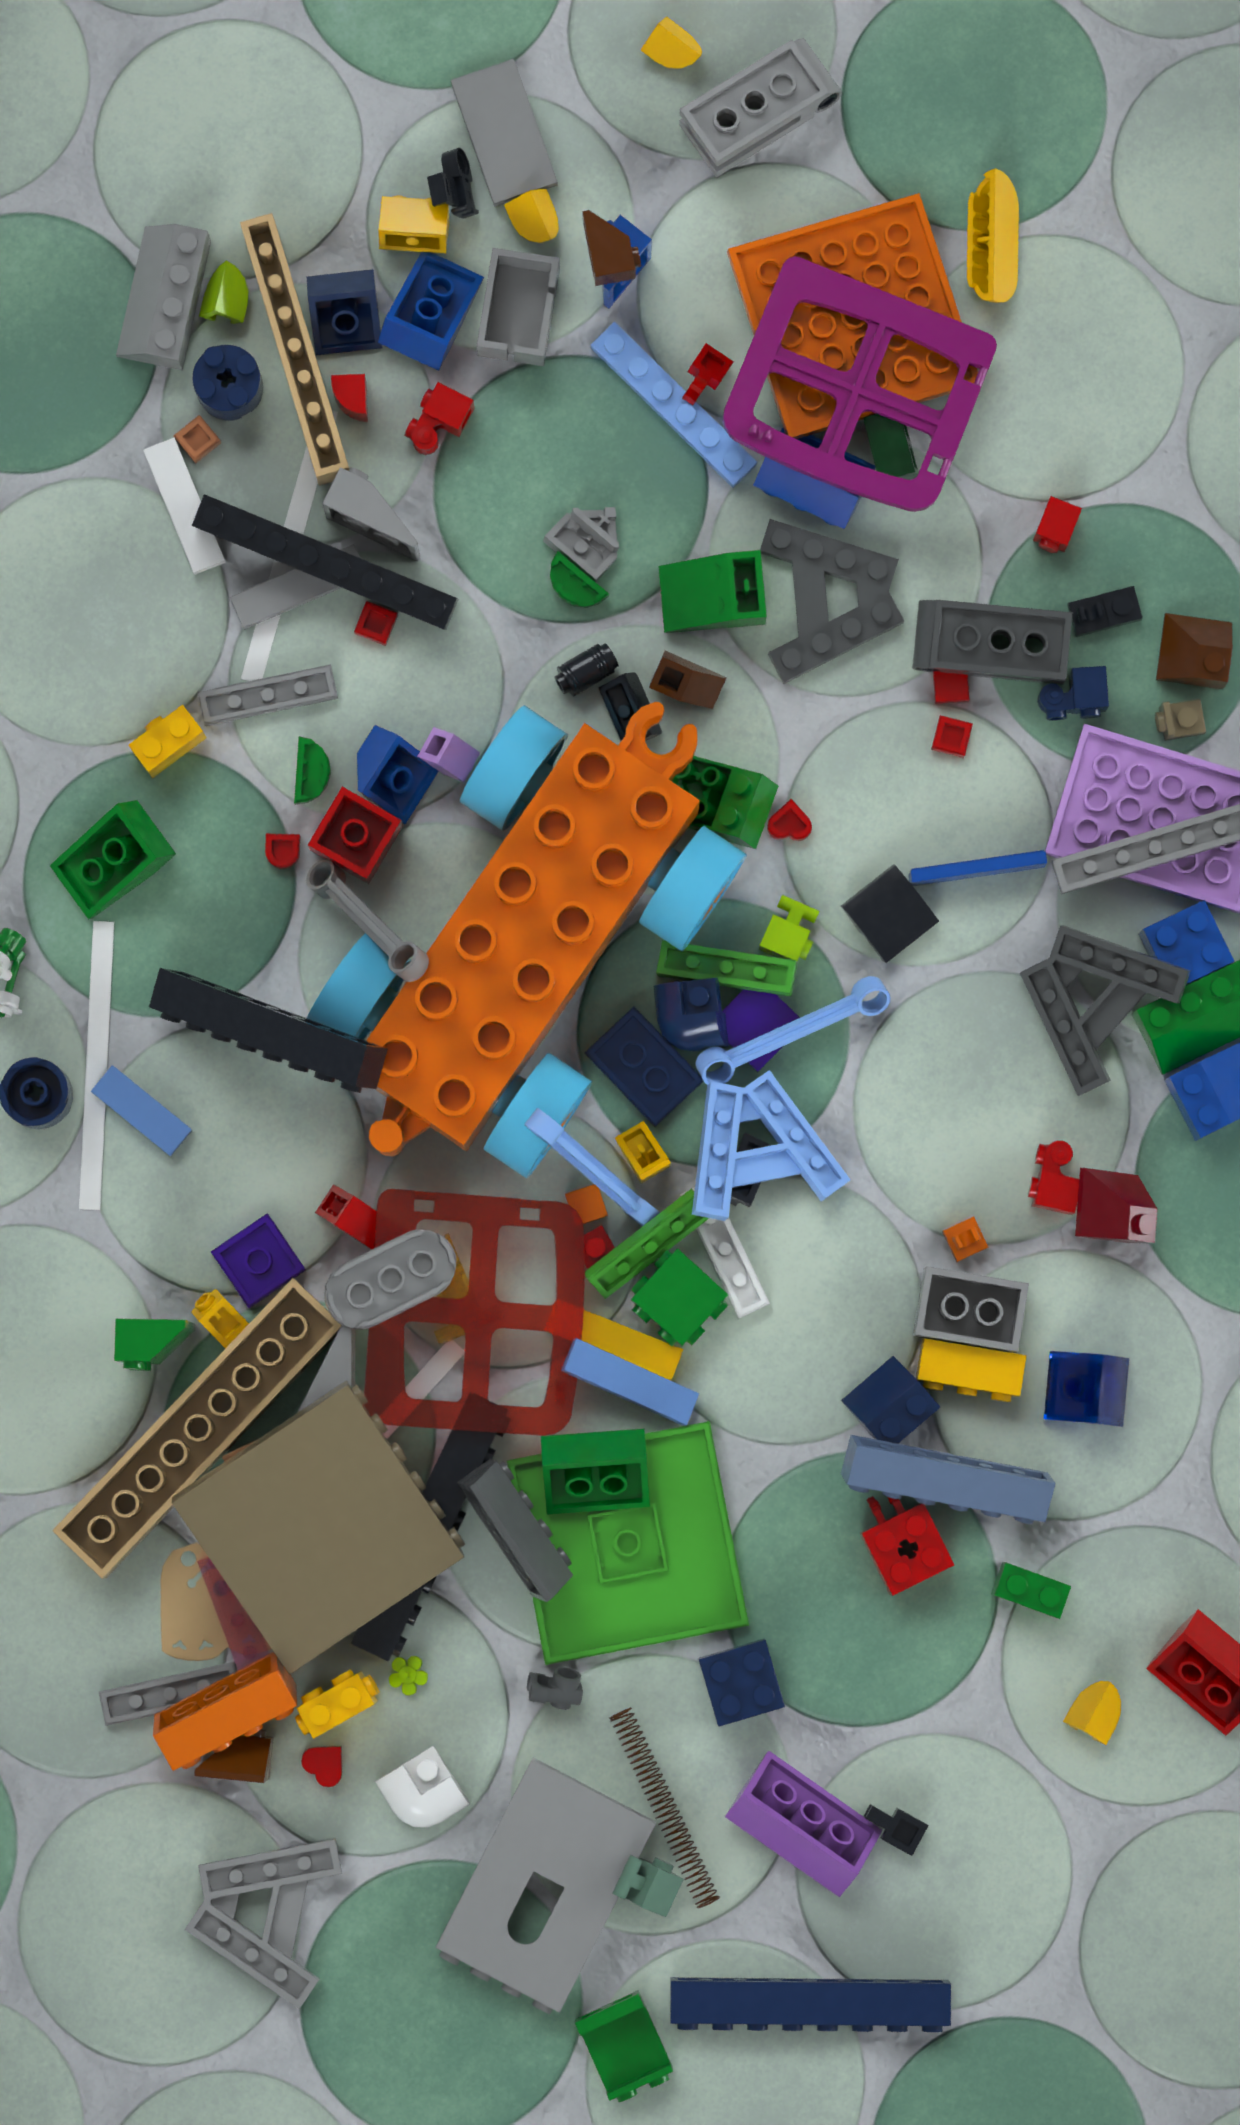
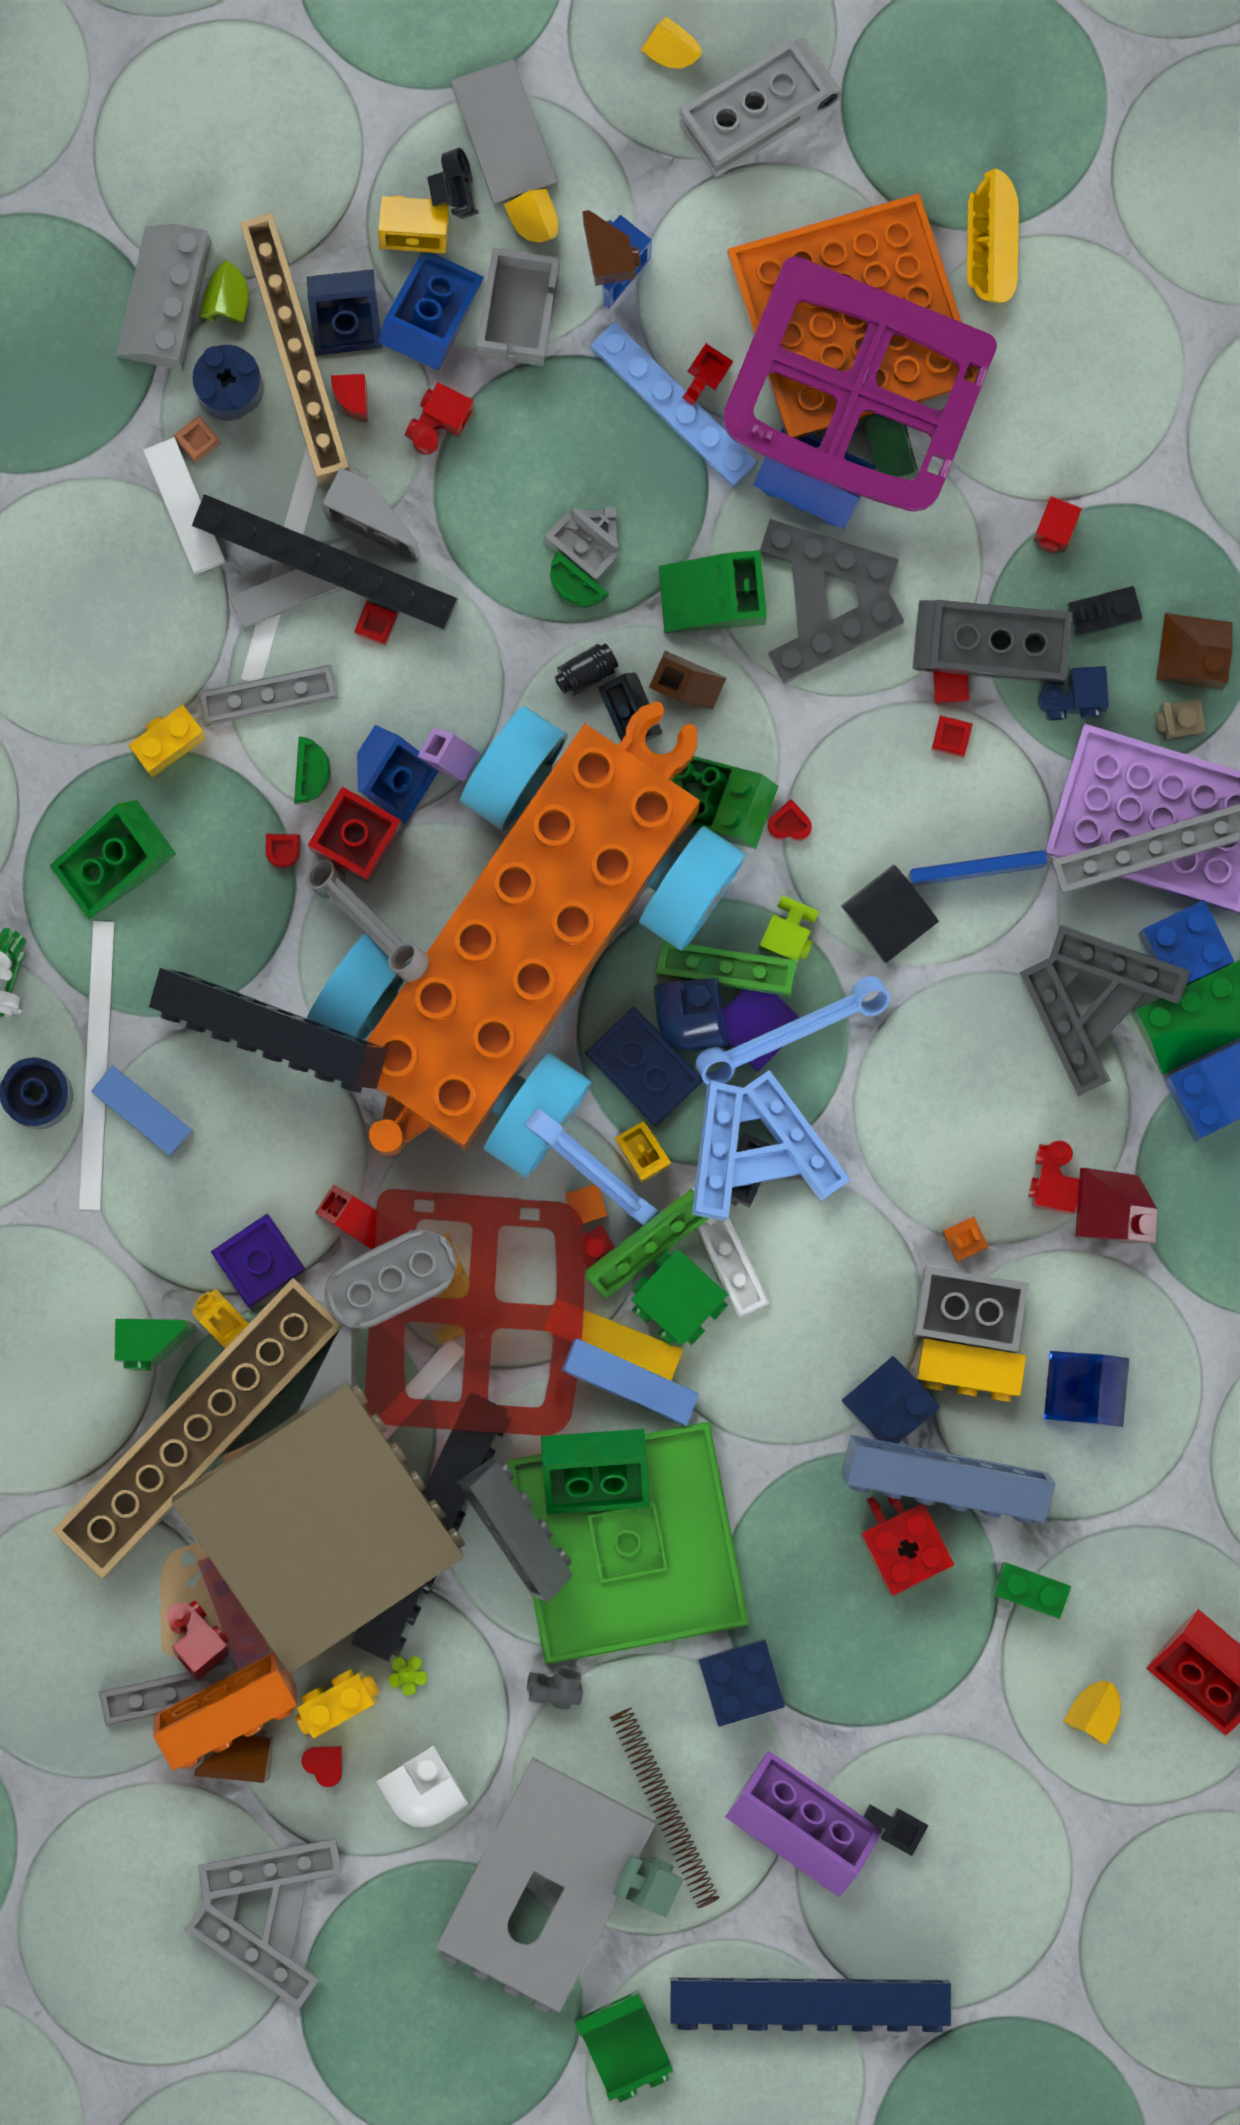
none -> brick [167,1600,229,1681]

